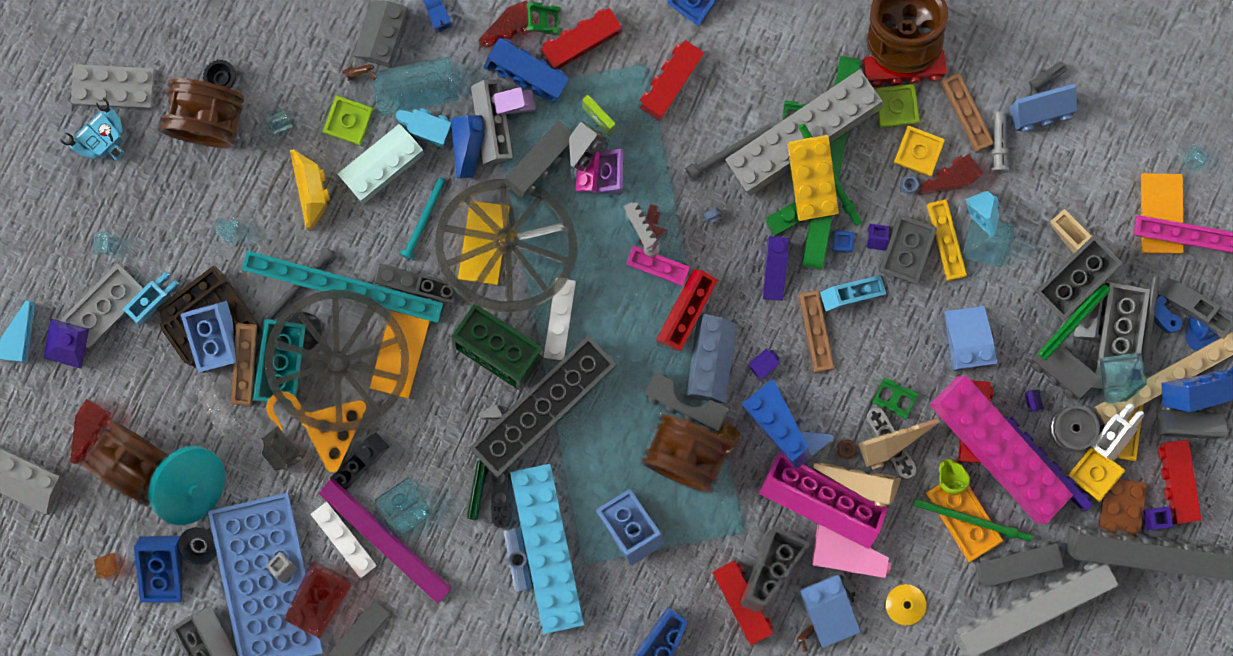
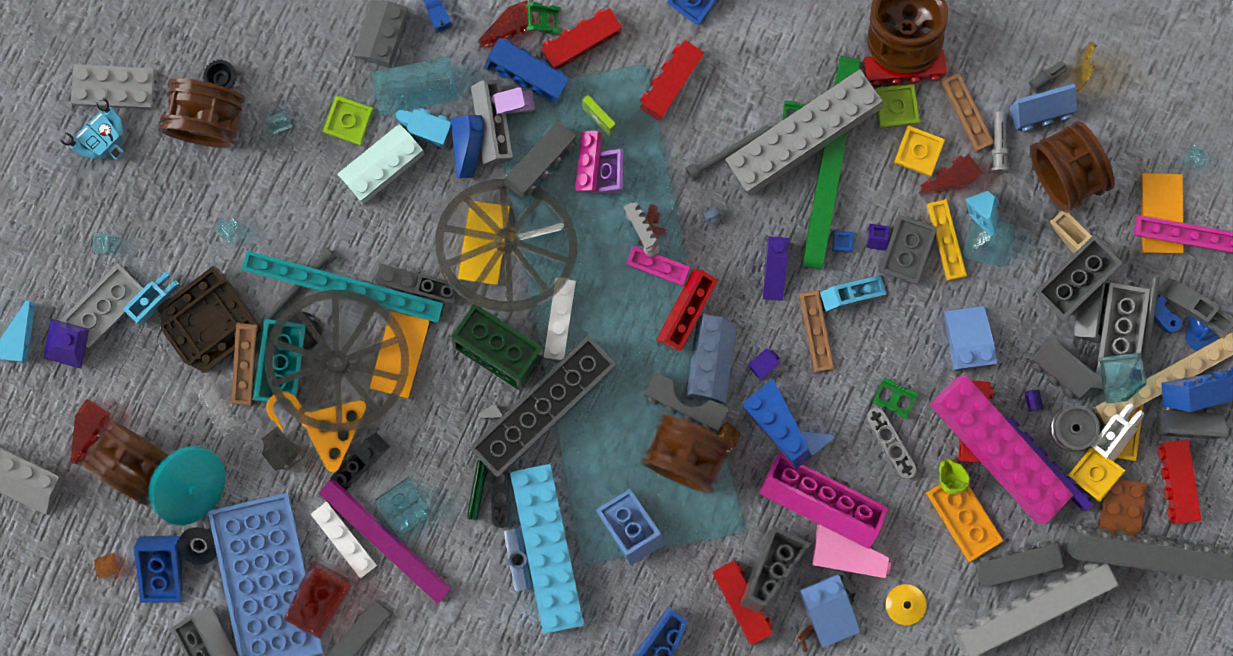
medium blue slope [181,301,236,373] -> none
light grey slope [266,552,297,583] -> none
yellow wedge [290,149,330,231] -> none
reddish brown piece [342,64,377,81] -> none
teal bar [400,177,445,260] -> none
slope [569,121,606,171] -> none
green tile [765,202,804,236] -> none
yellow plate [787,135,839,221] -> none
green bar [798,123,862,226] -> none
tan wedge [813,462,902,507] -> none
reddish brown plate [837,439,857,459] -> none
tan wedge [859,418,940,469] -> none
sand blue plate [900,176,920,195] -> none
green bar [913,498,1033,542] -> none
green axle [1038,284,1110,361] -> none
dark purple brick [1143,506,1173,530] -> none
none -> reddish brown wheel [1030,121,1115,213]
none -> clear yellow slope [1073,42,1097,93]

